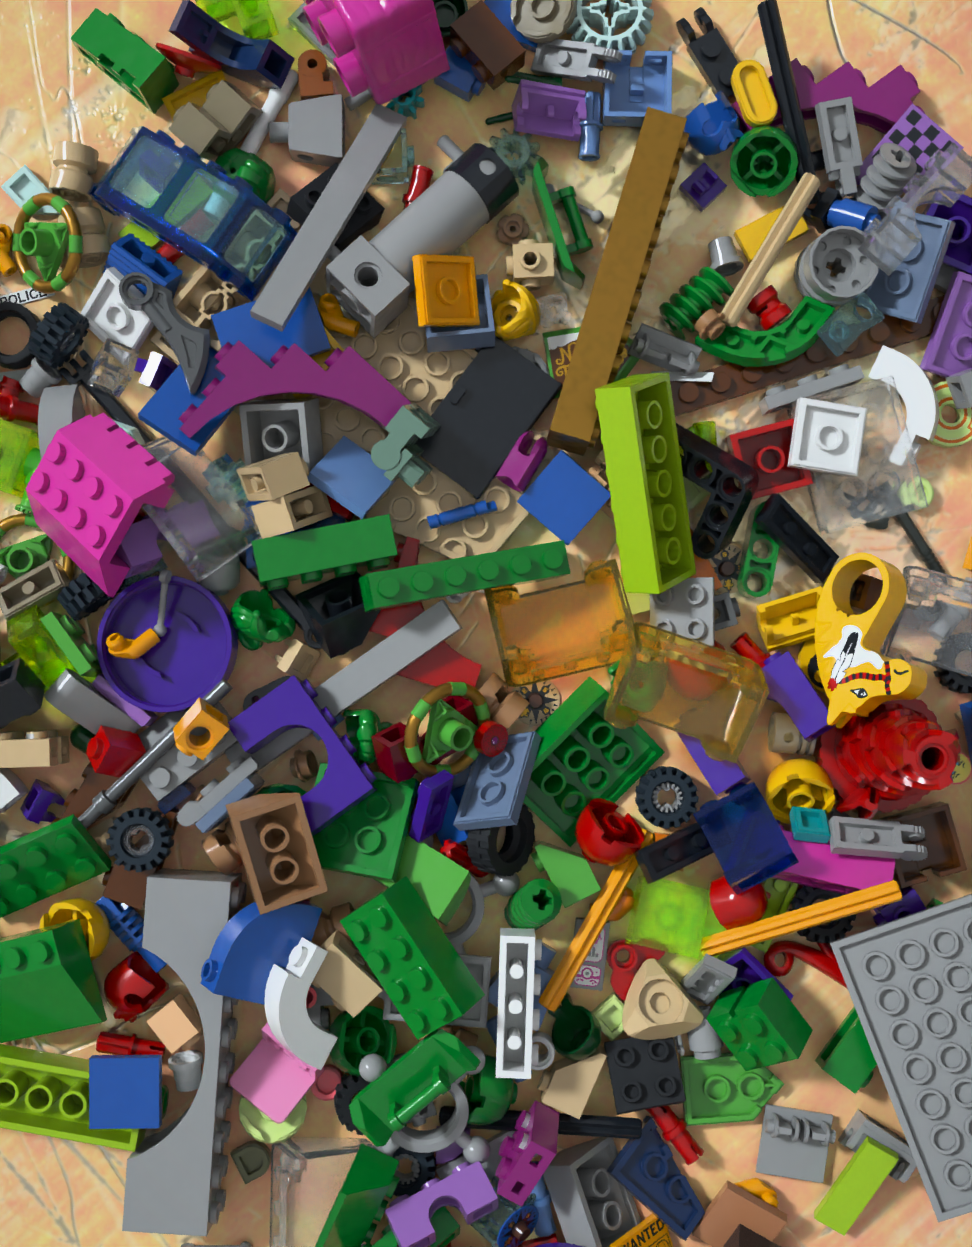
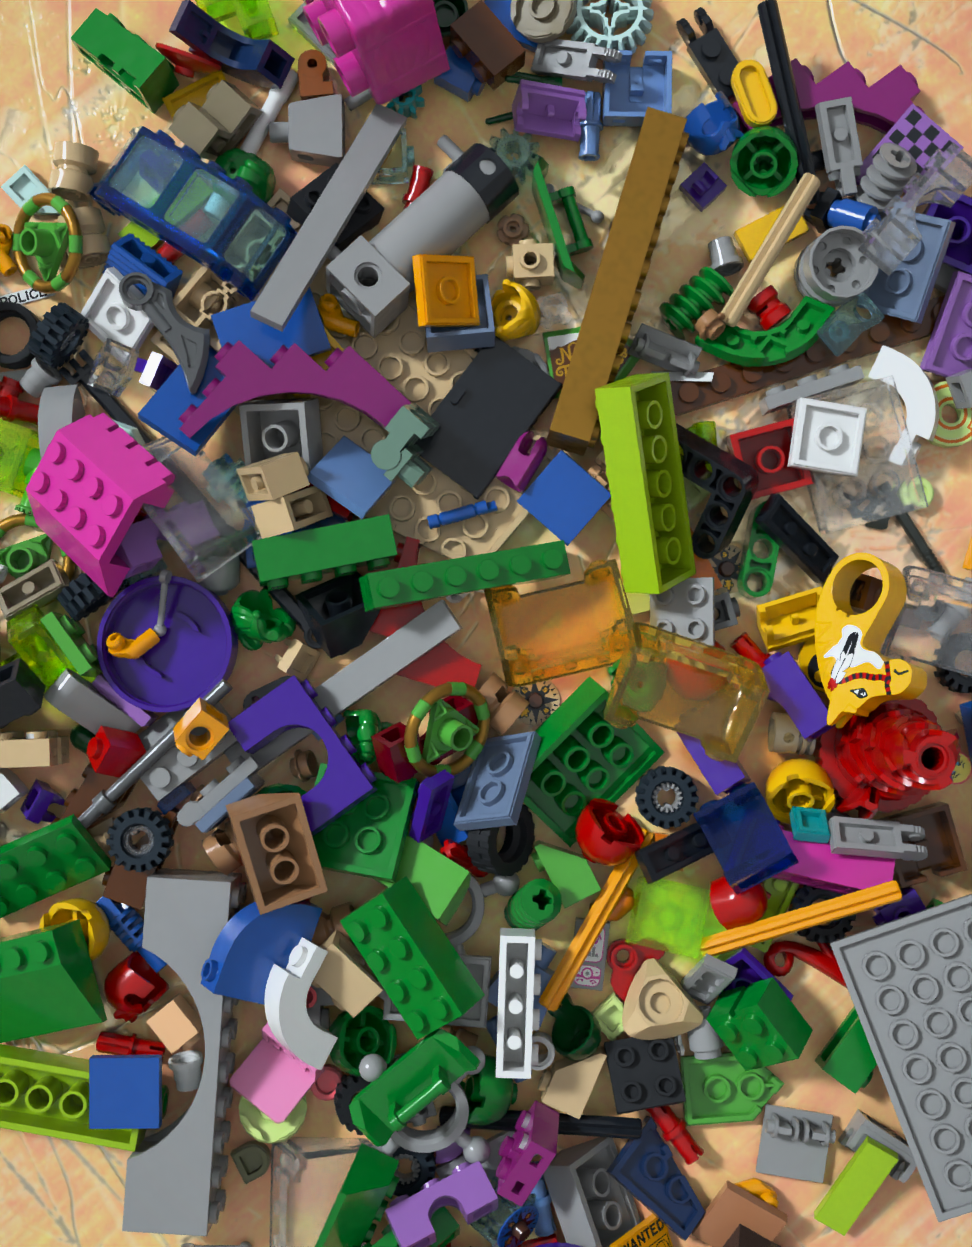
red tile [474,721,508,757] -> none

